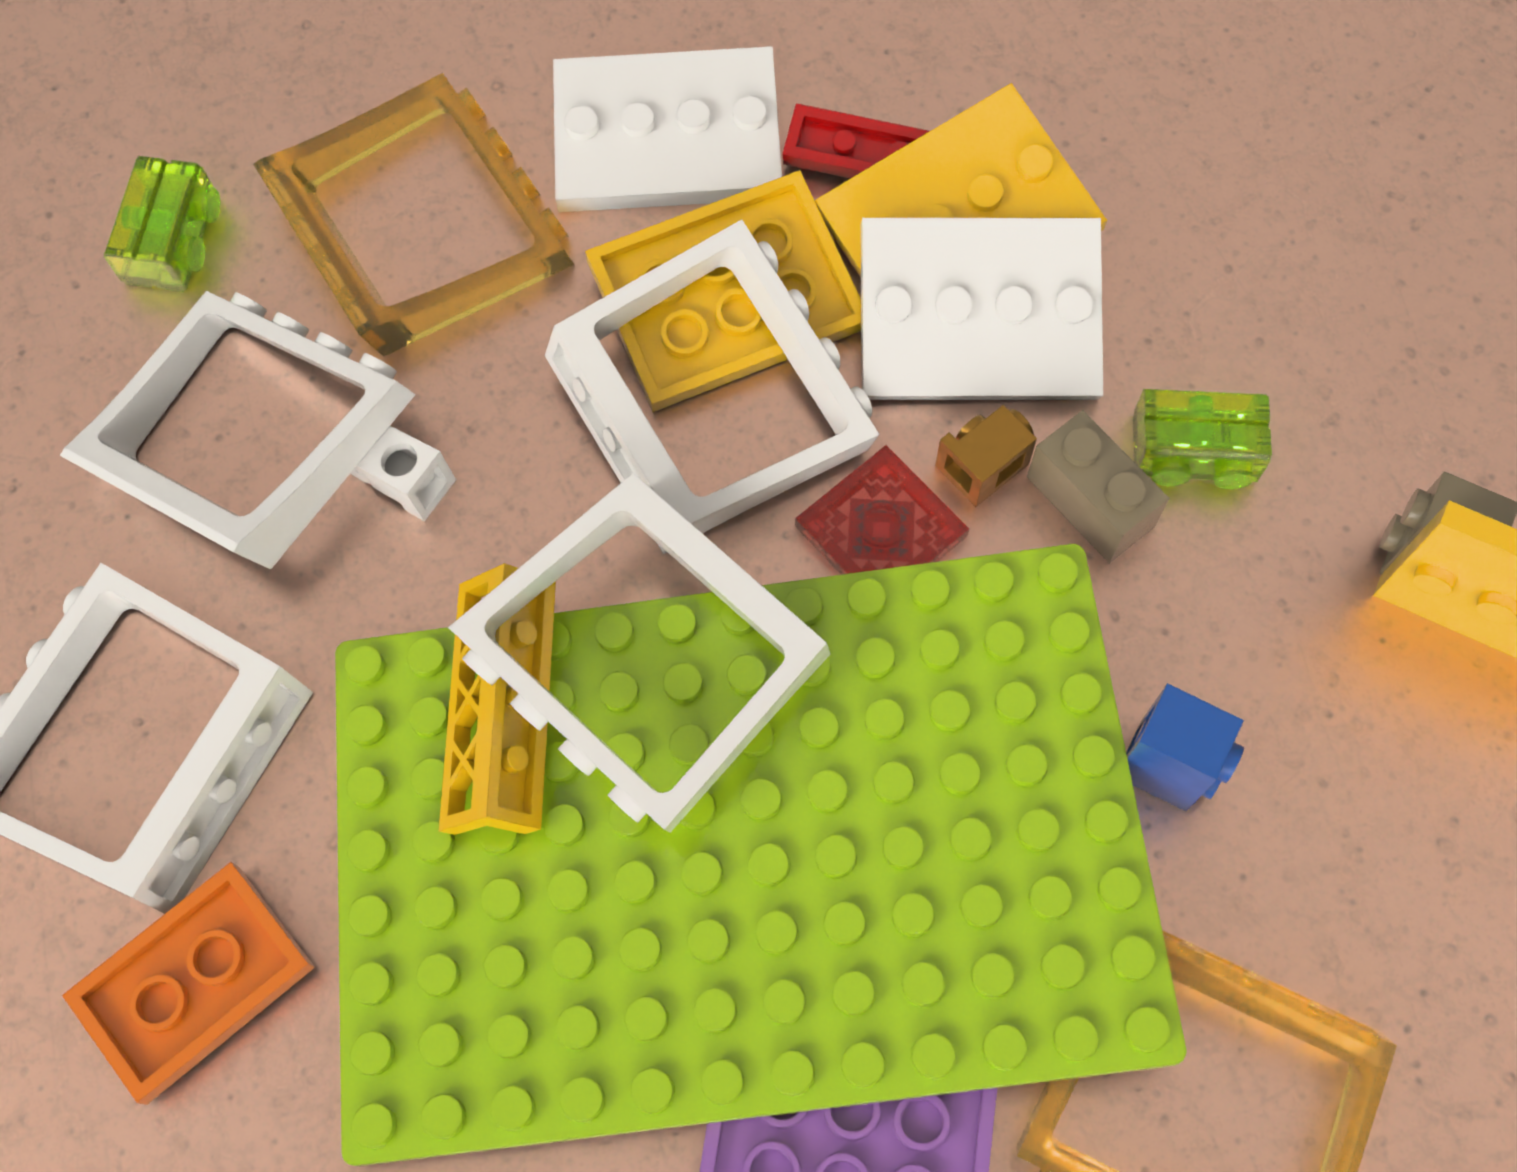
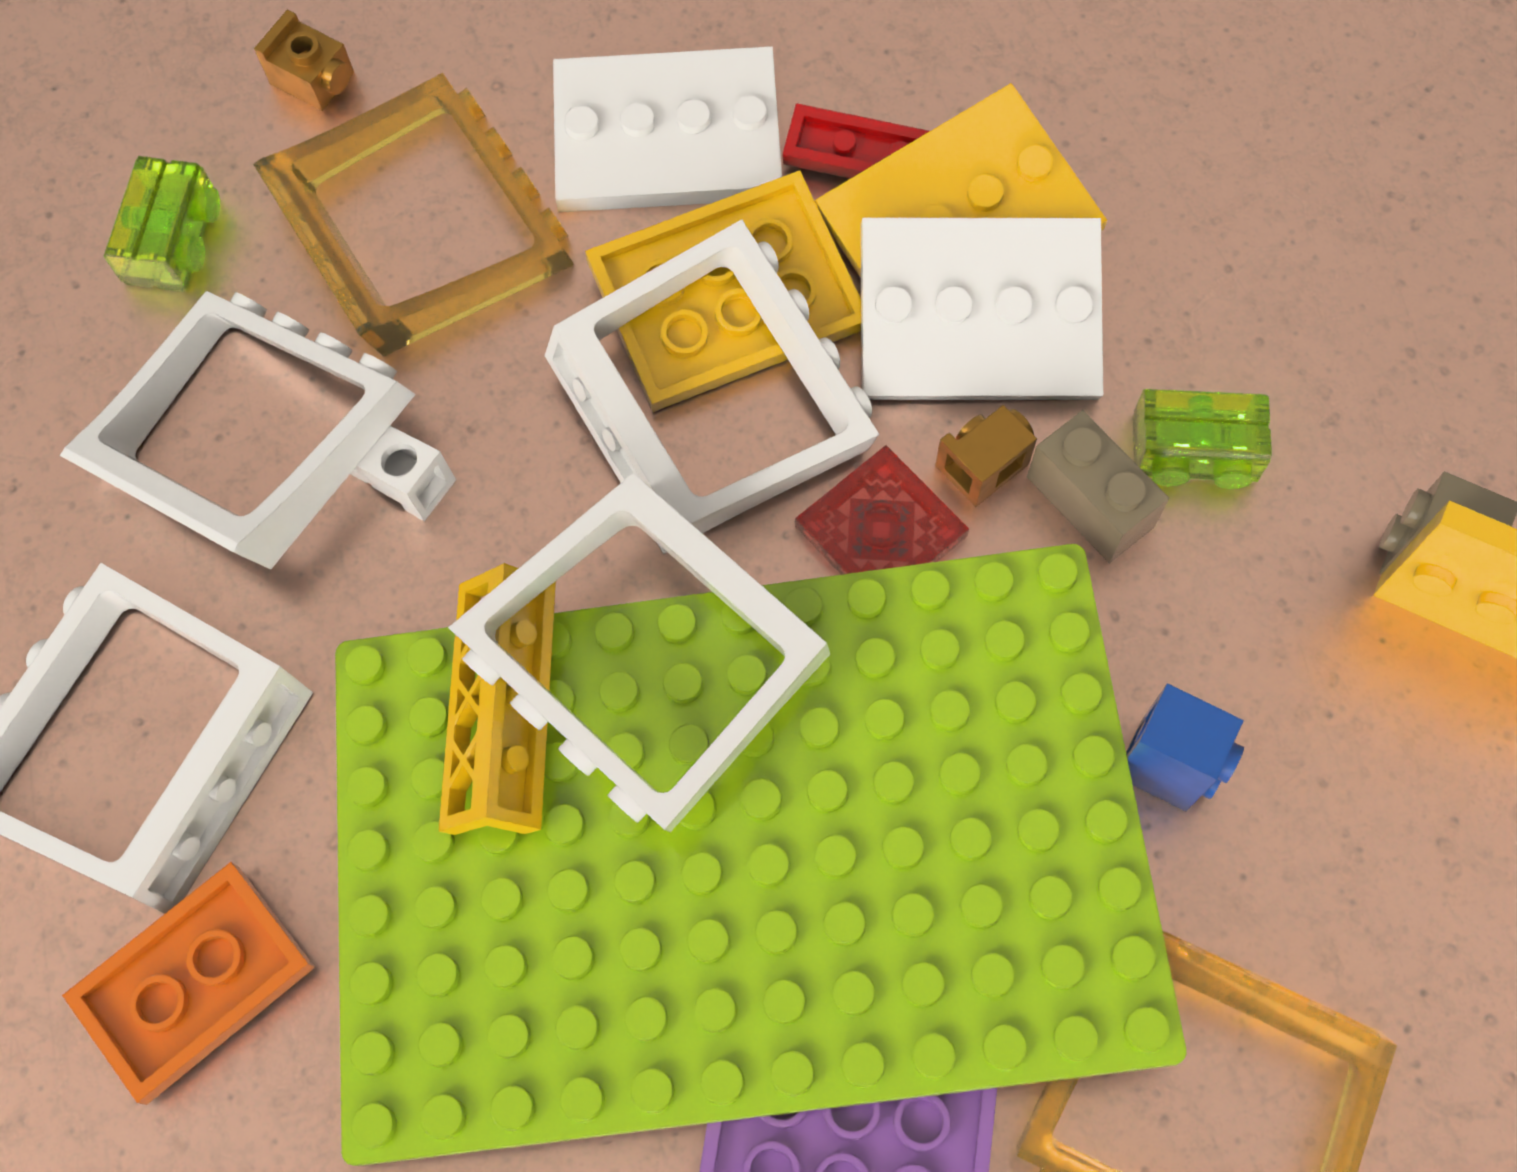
none -> pearl gold brick [254,9,354,111]

